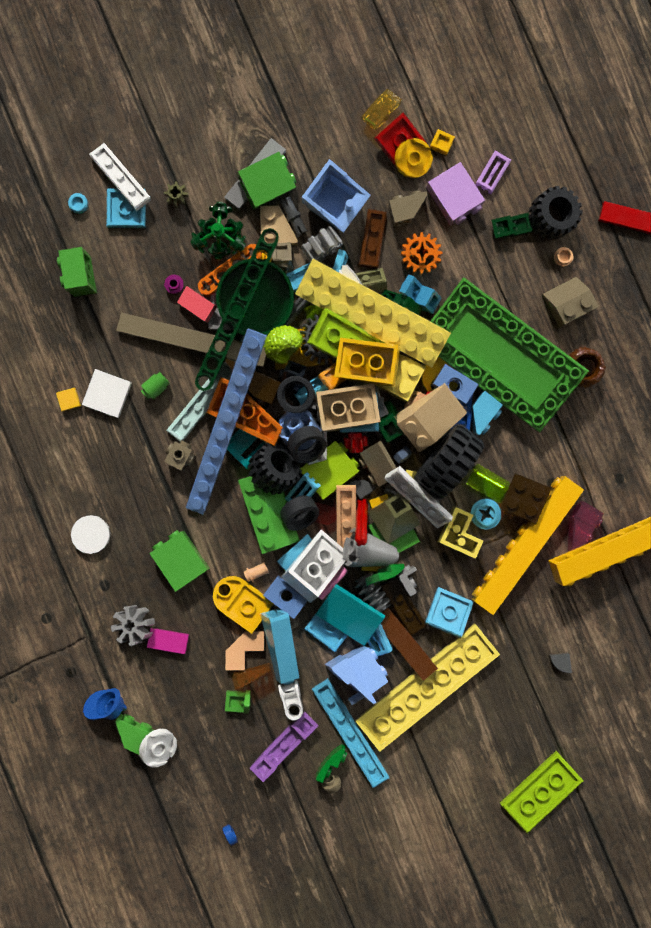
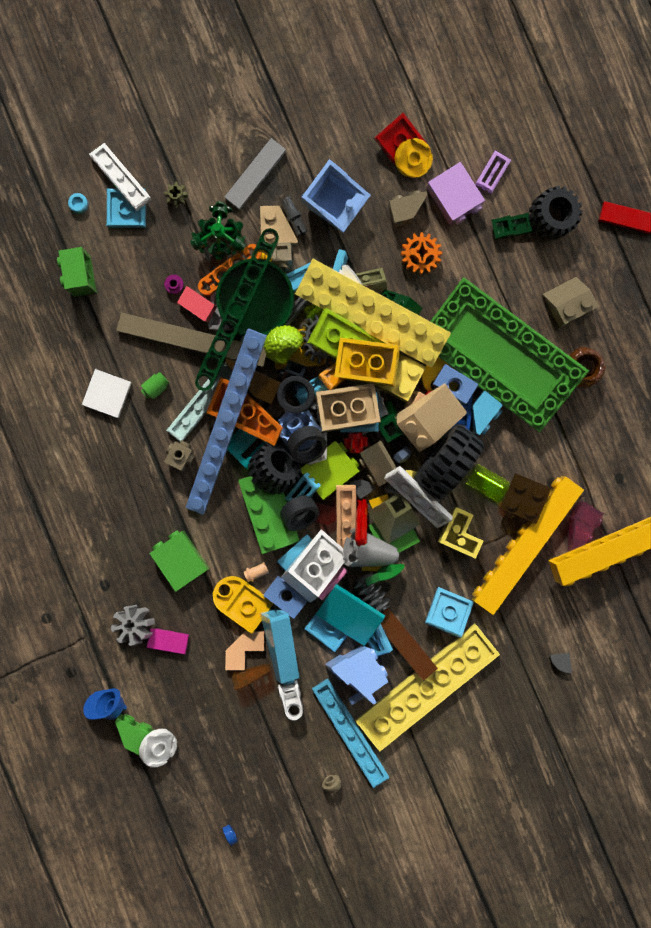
yellow tile [56,387,81,412] -> none
white tile [71,515,111,554] -> none
bright green tile [225,690,251,714] -> none
bright green brick [236,152,297,209] -> none
medium lavender slope [250,712,318,782] -> none
light grey gear [301,226,343,263] -> none
green slope [315,744,347,783] -> none
reddish brown tile [359,209,387,269] -> none
clear yellow slope [361,89,402,130] -> none
dark brown tile [381,576,427,636] -> none
light grey bracket [397,565,417,597] -> none
dark azure brick [399,274,442,314] -> none
yellow tile [430,129,455,156] -> none
medium azure gear [470,499,501,529] -> none
lime tile [500,751,583,833] -> none
light nougat plate [554,247,573,267] -> none

